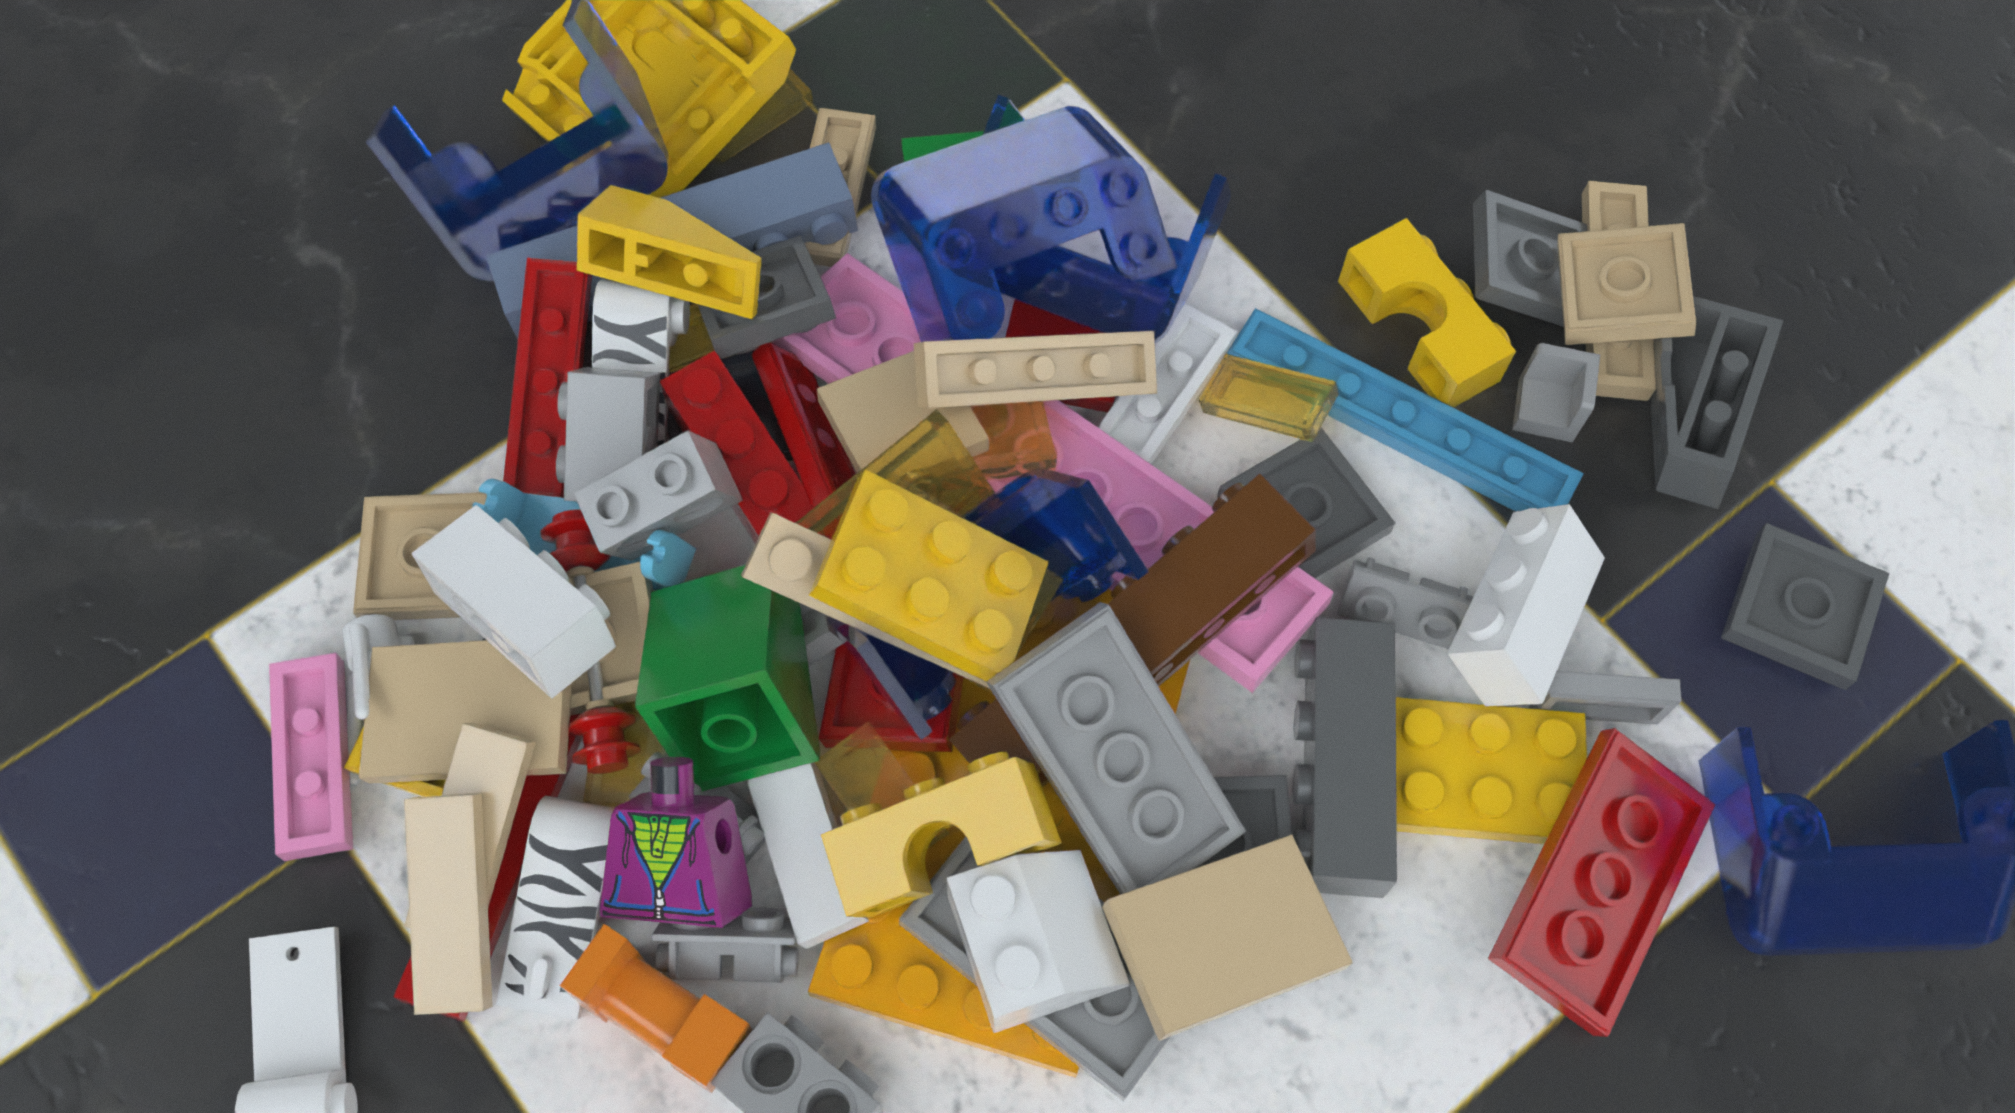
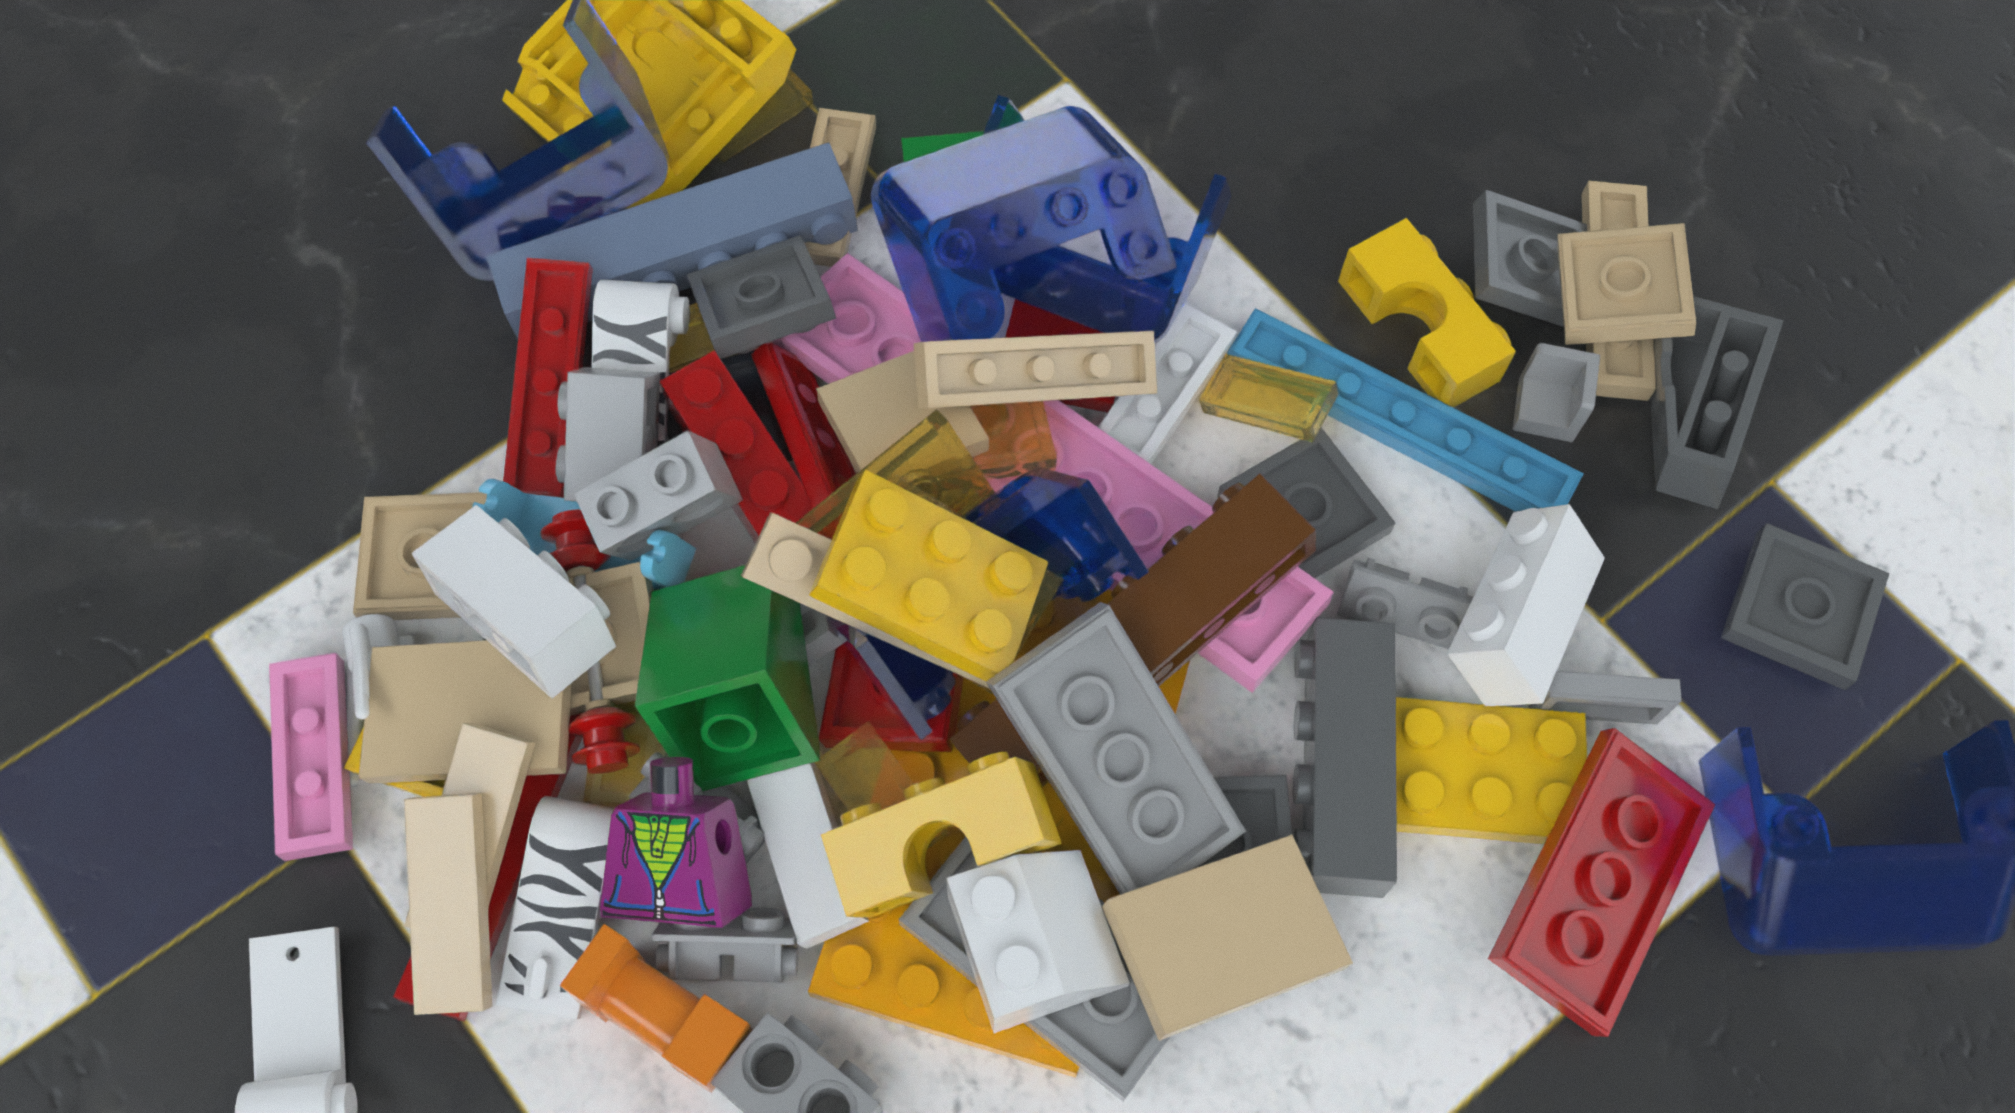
yellow slope [577,185,762,319] -> none

